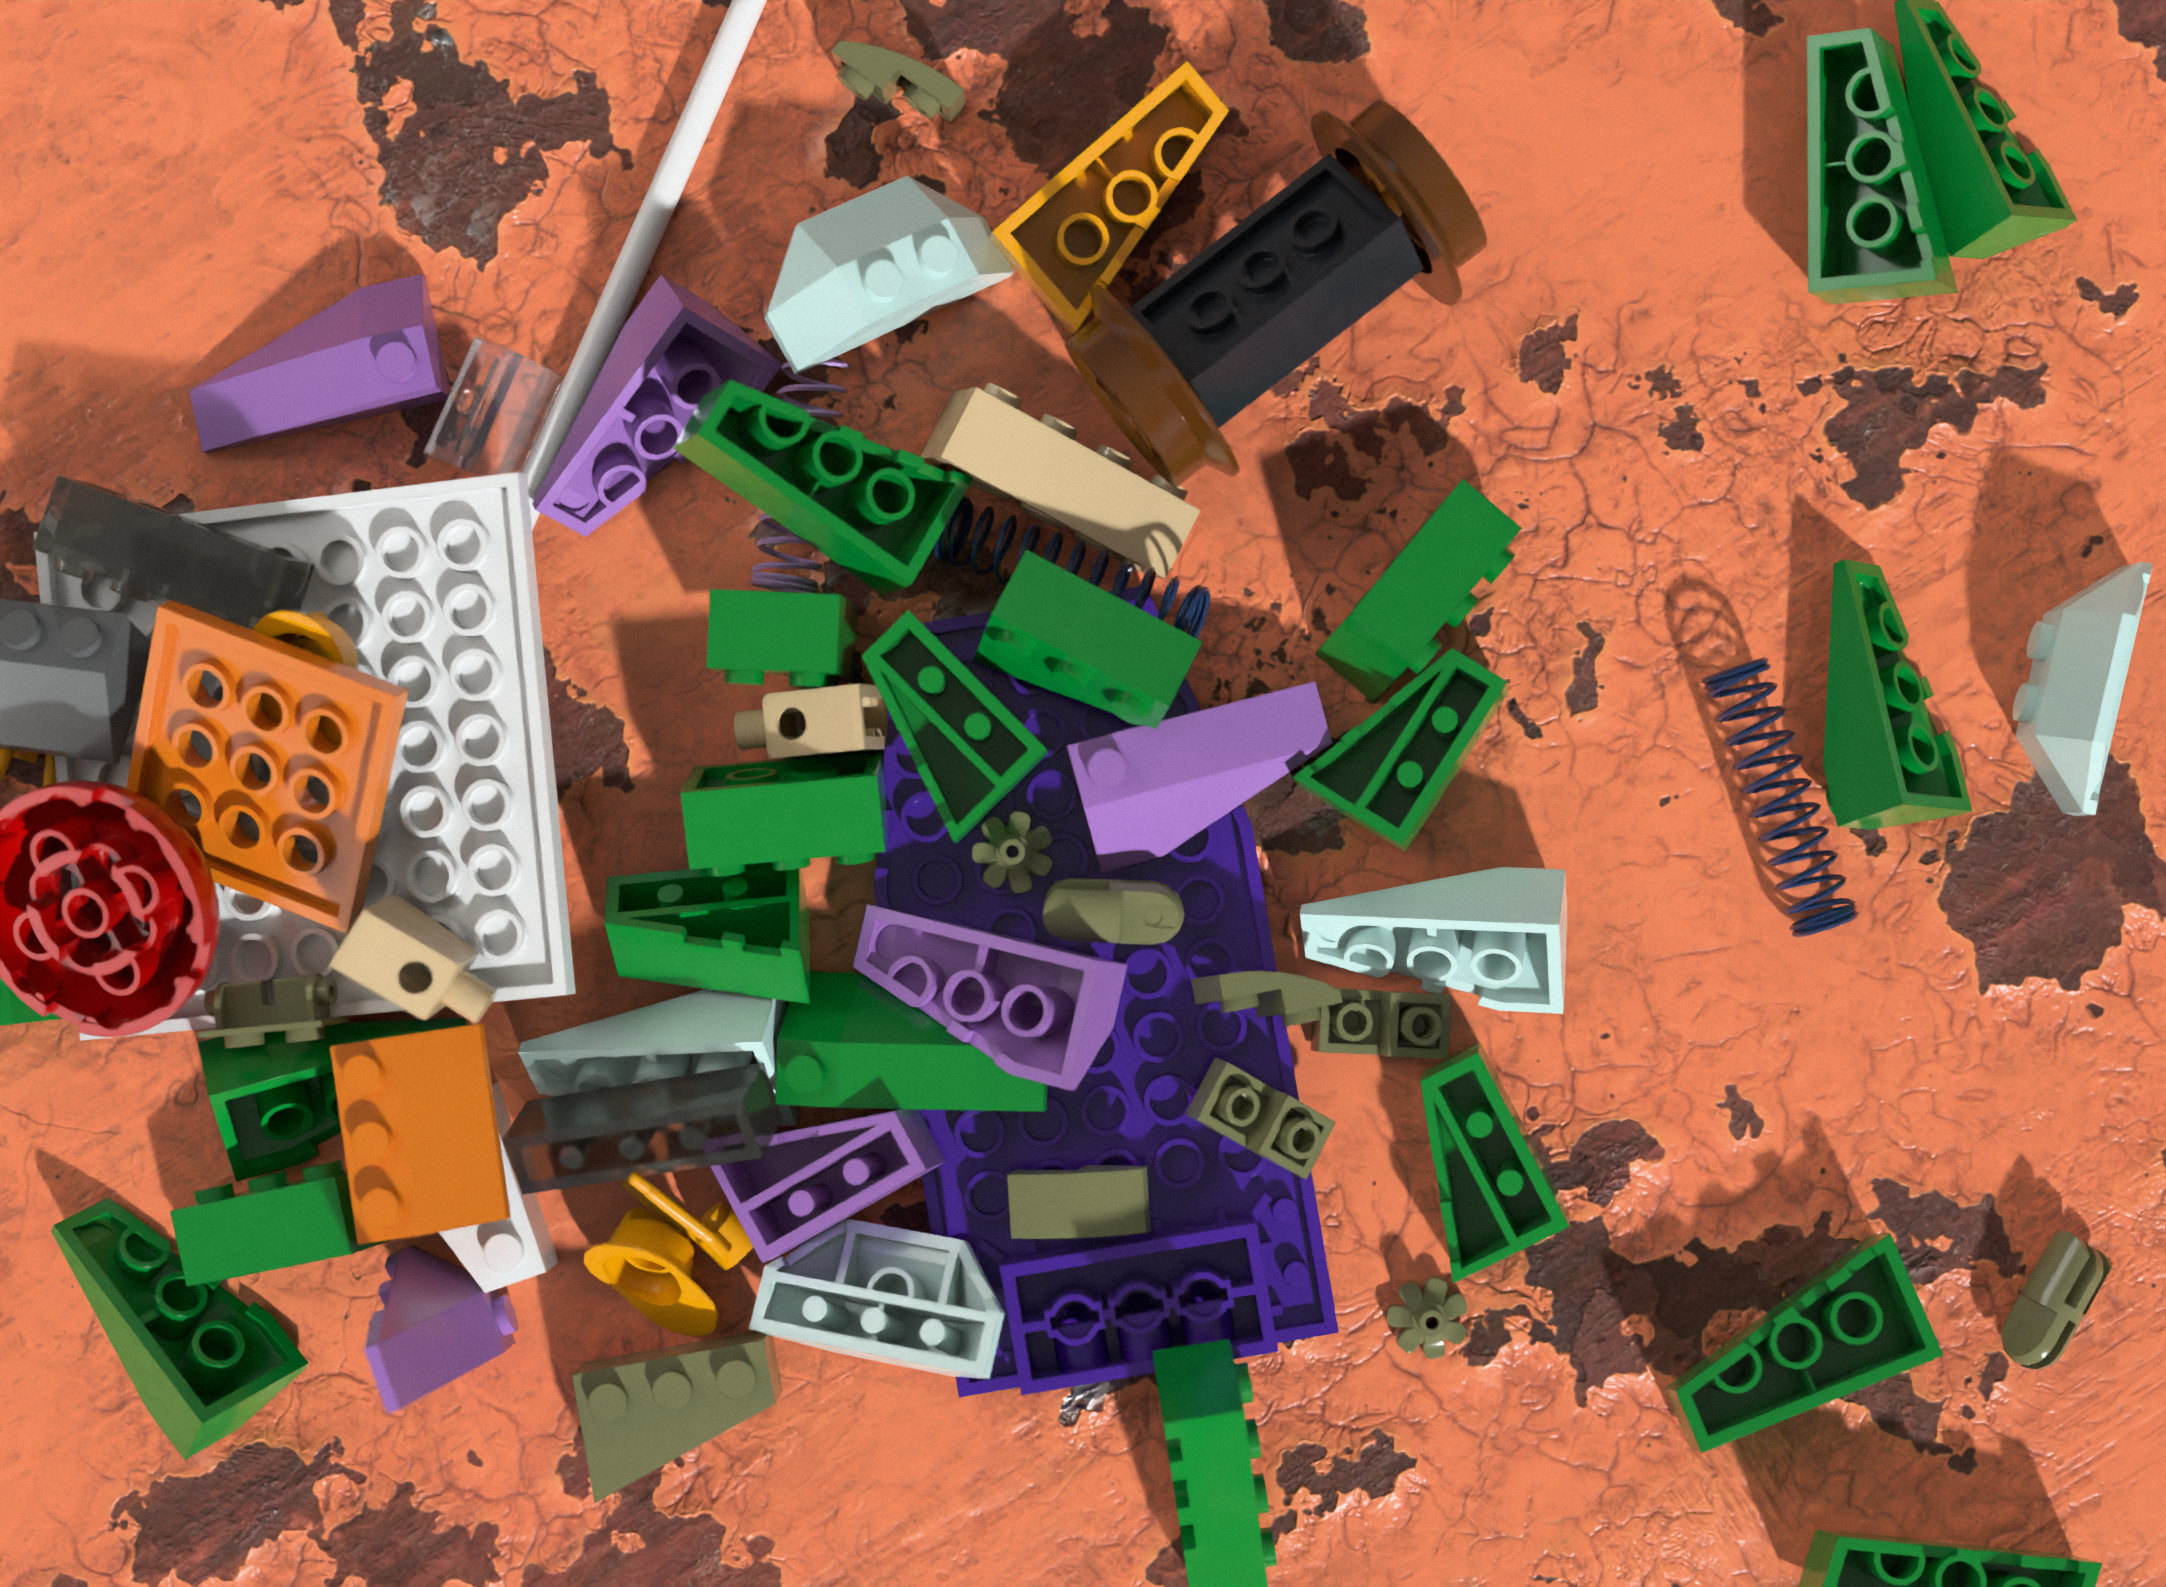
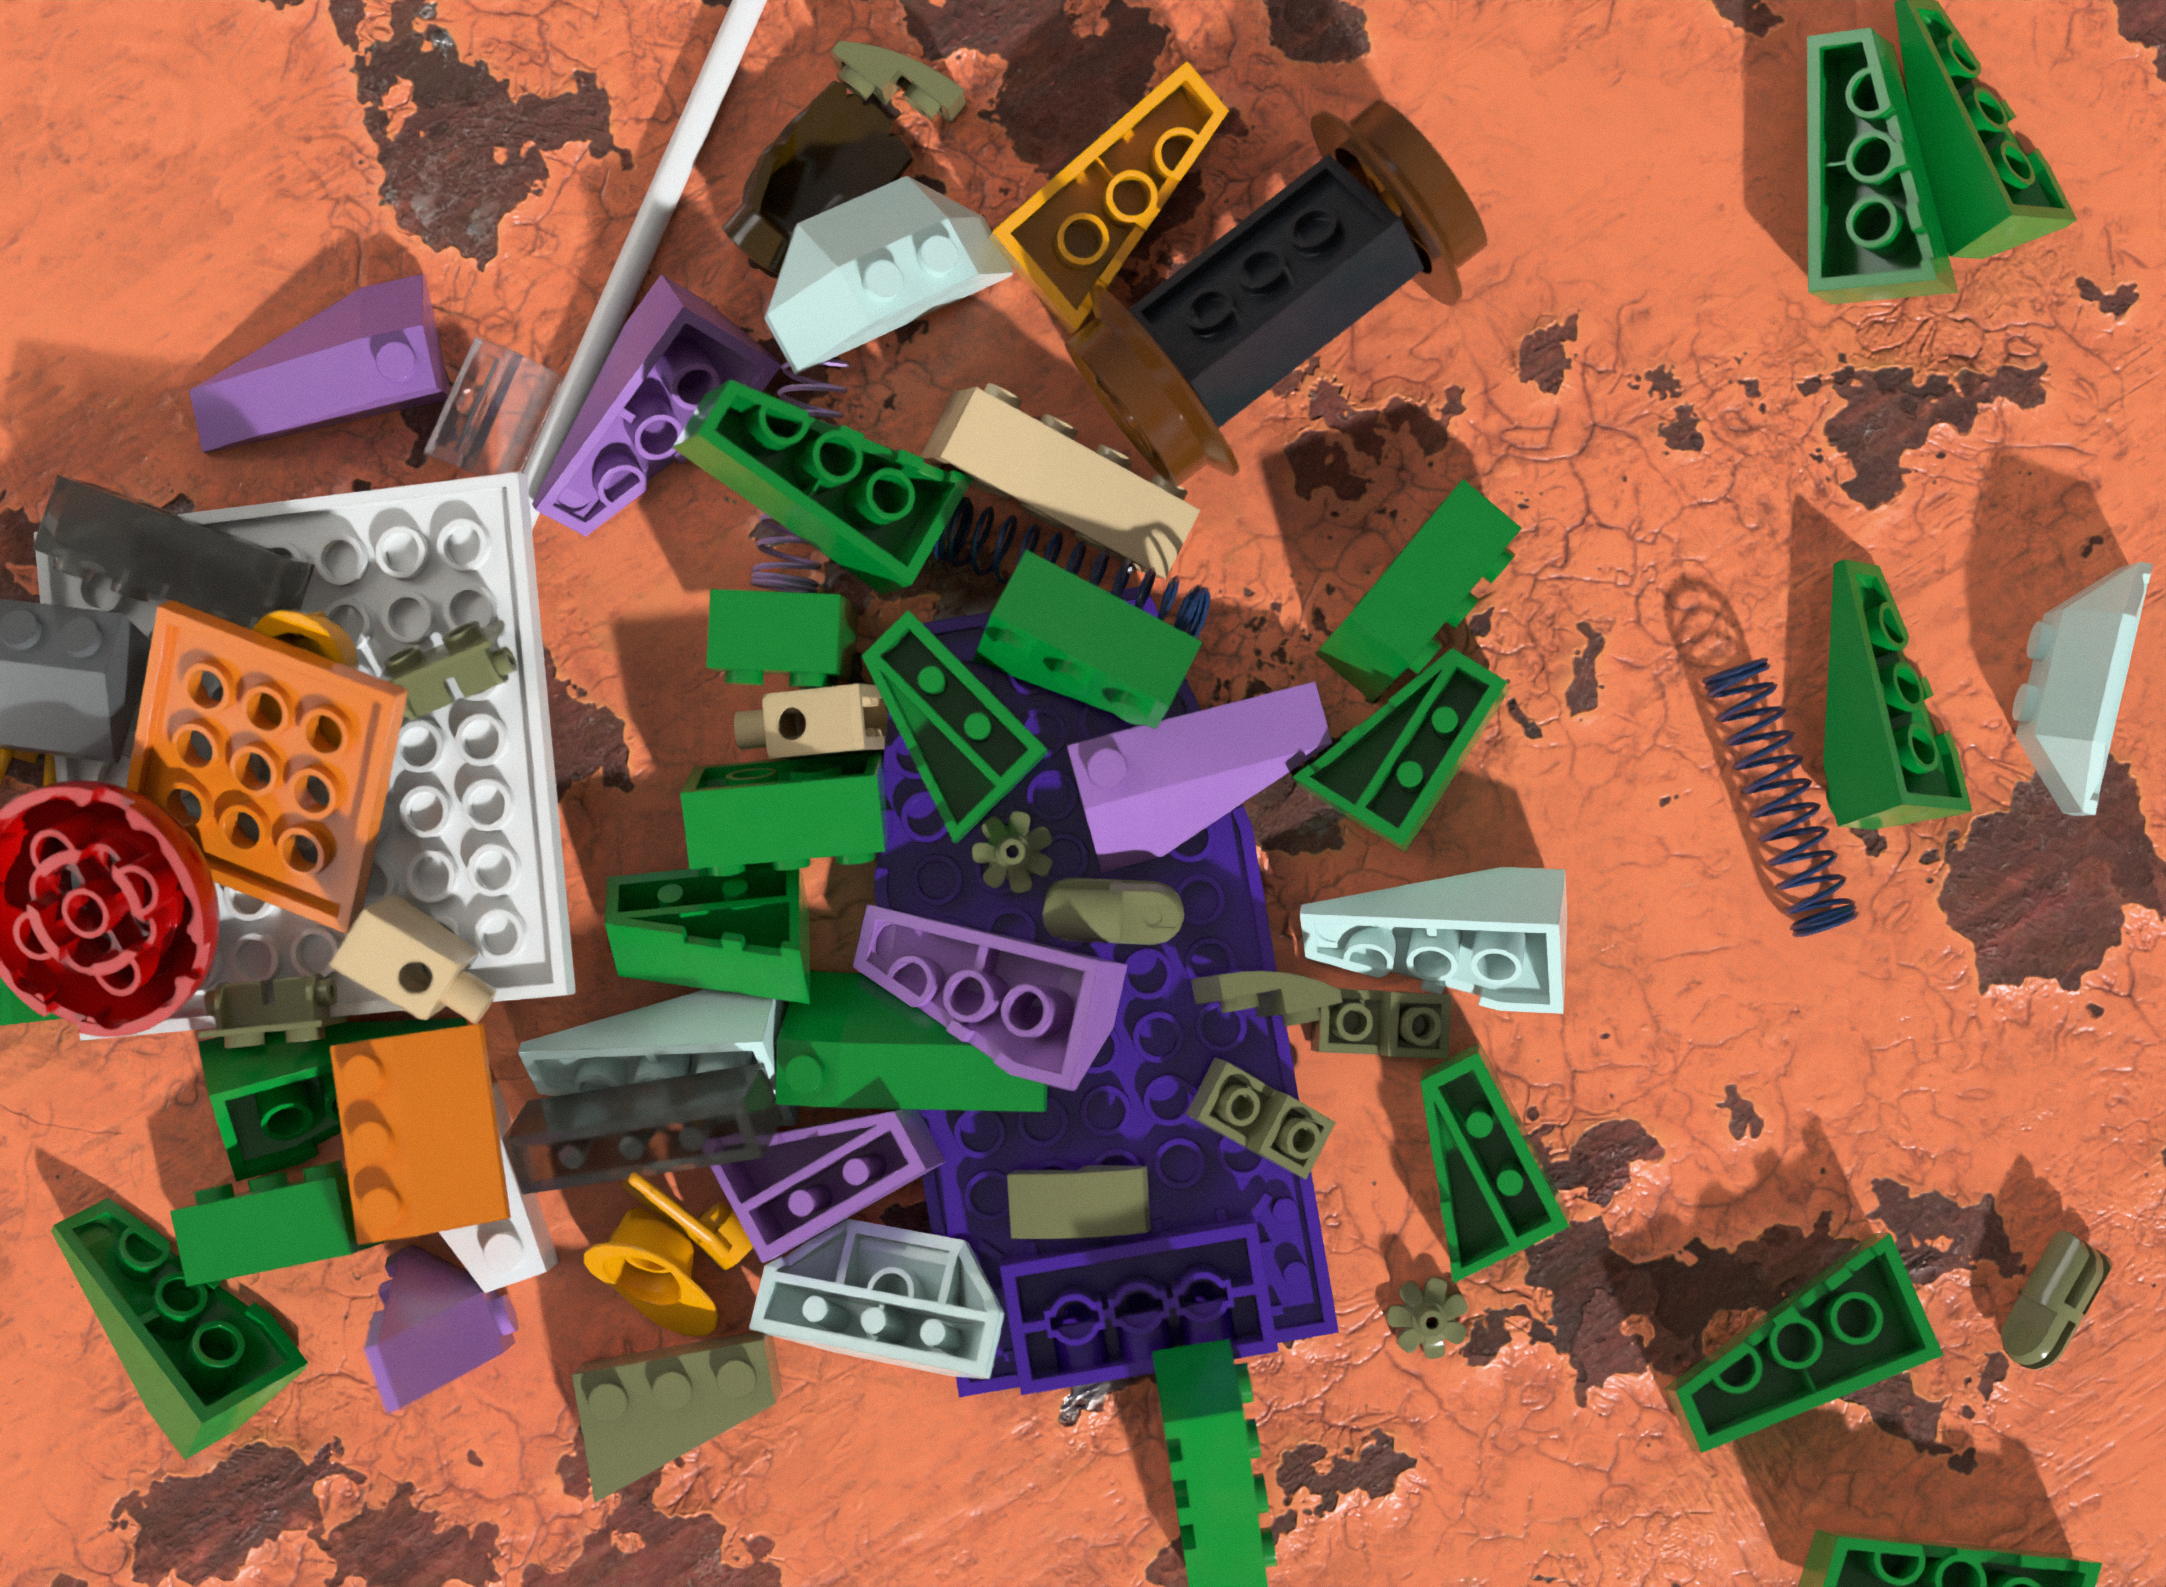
none -> olive hinge [379,620,517,720]
none -> dark brown hair [722,81,914,279]

